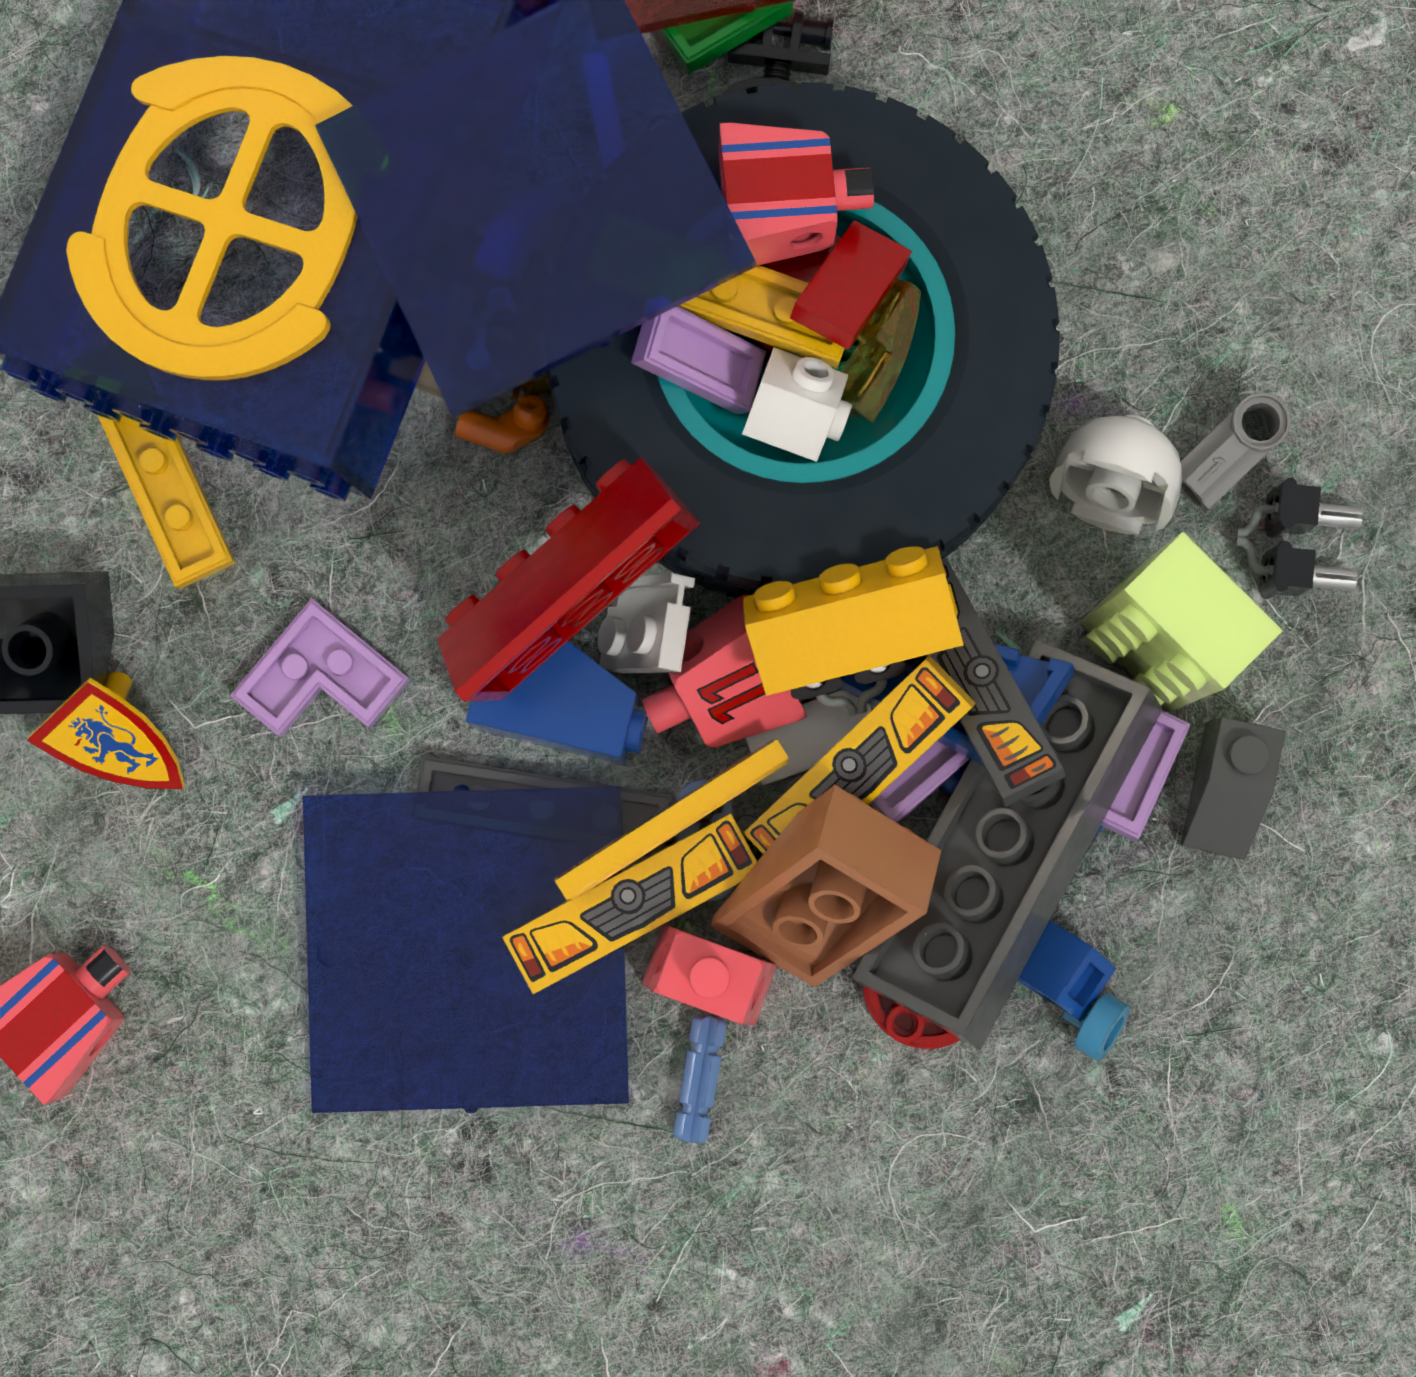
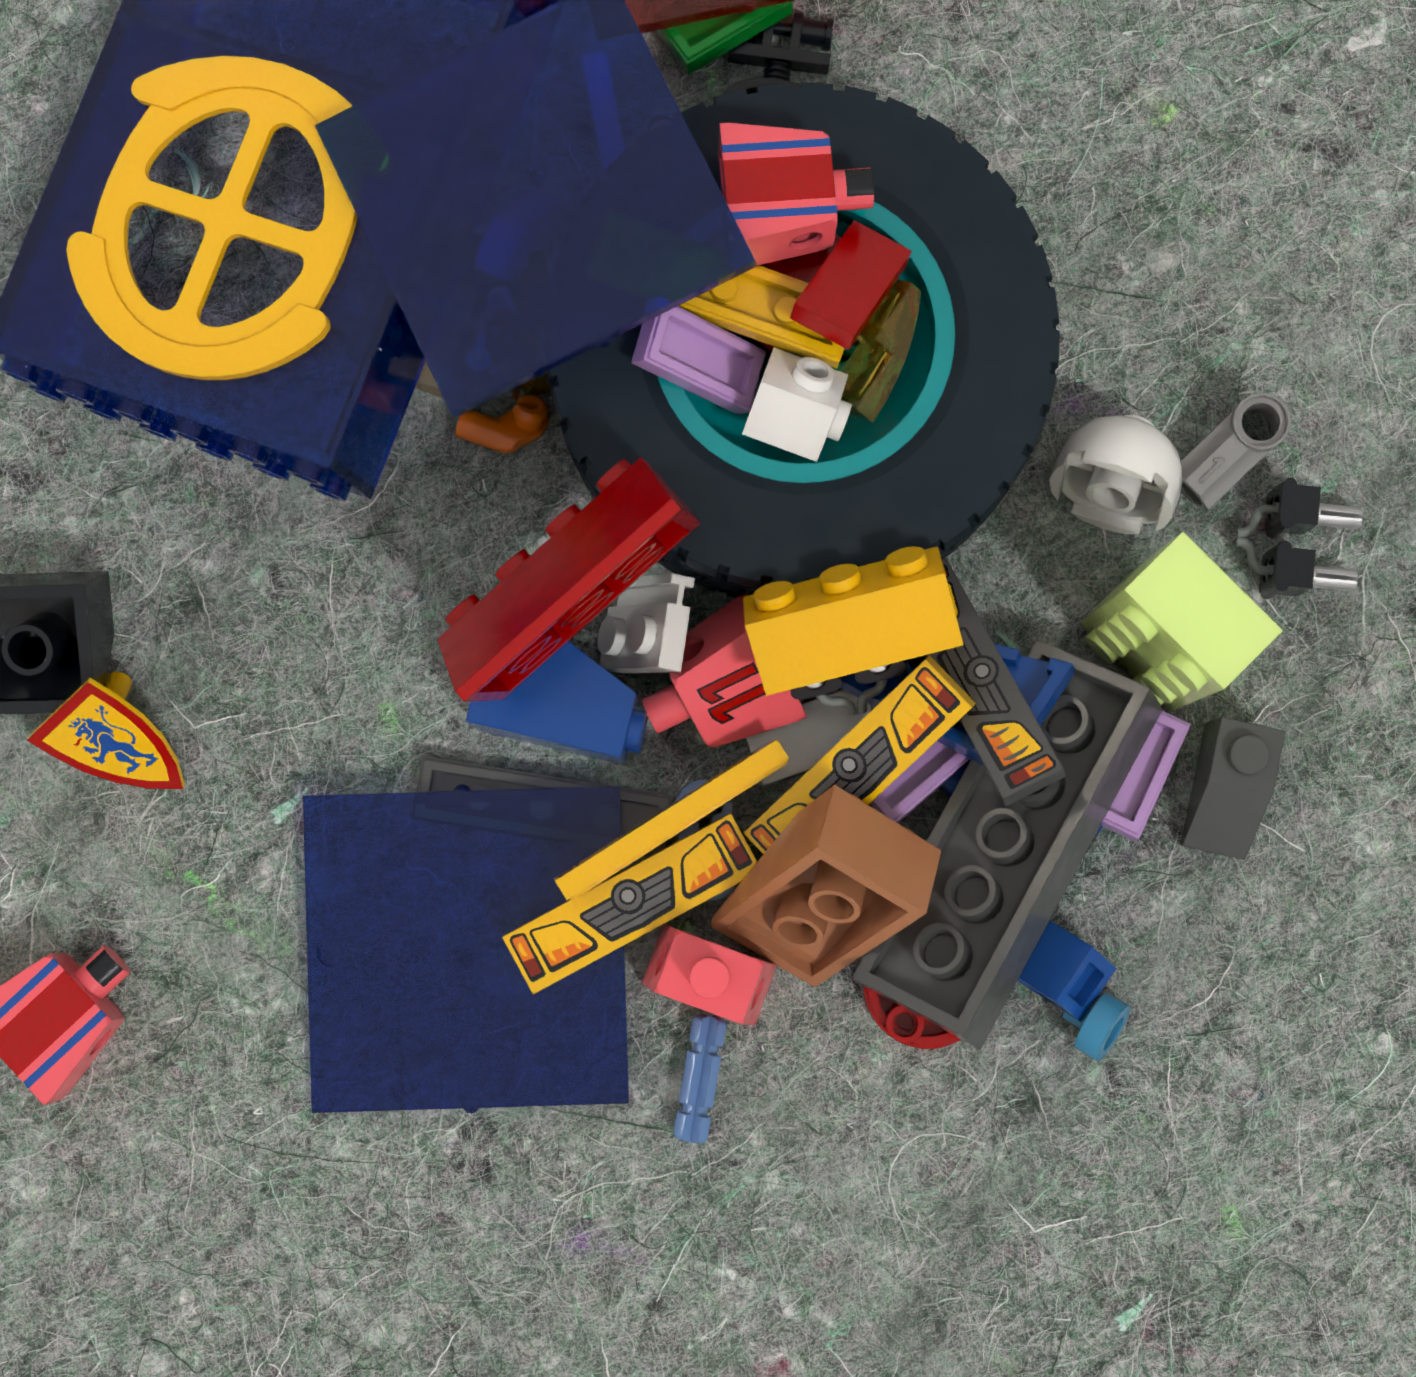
yellow tile [74,343,236,589] -> none
lavender tile [230,598,411,737] -> none

